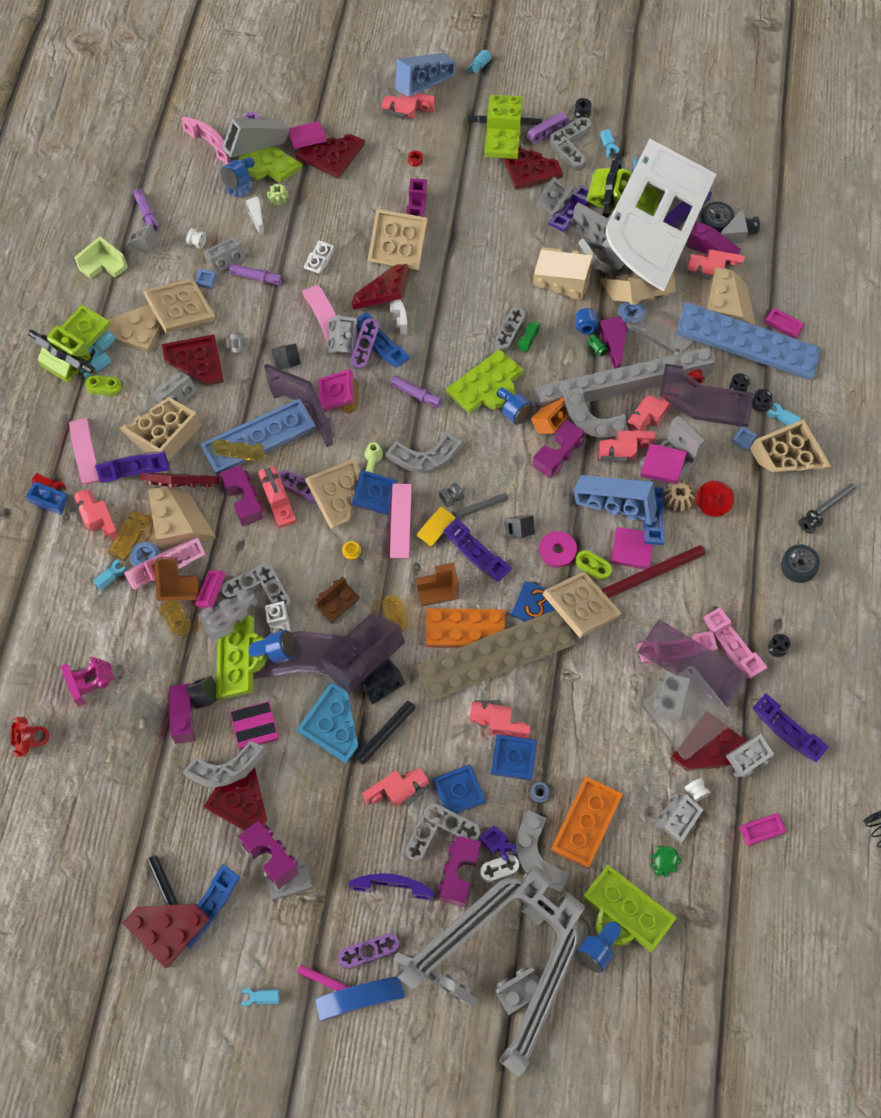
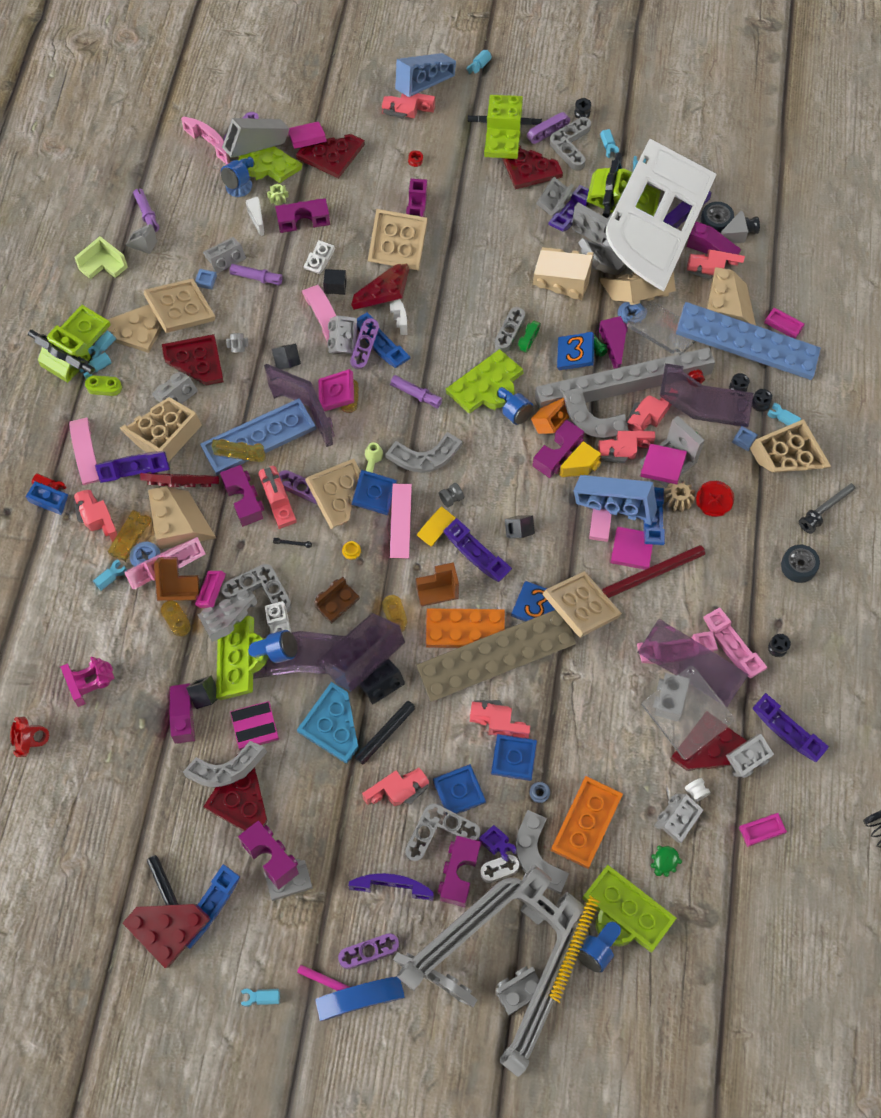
white wheel [186,228,207,249] -> none
dark grey bar [454,493,508,519] -> none
dark pink tile [539,531,577,568] -> none
blue head [575,308,598,335] -> none
lime plate [576,550,612,581] -> none
none -> black hinge [273,538,312,548]
none -> magenta arch [275,198,330,233]
none -> black panel [323,269,347,295]
none -> yellow piece [549,895,600,1003]
none -> blue tile [557,332,594,370]
none -> yellow slope [559,441,601,477]
none -> bright pink slope [589,508,611,542]

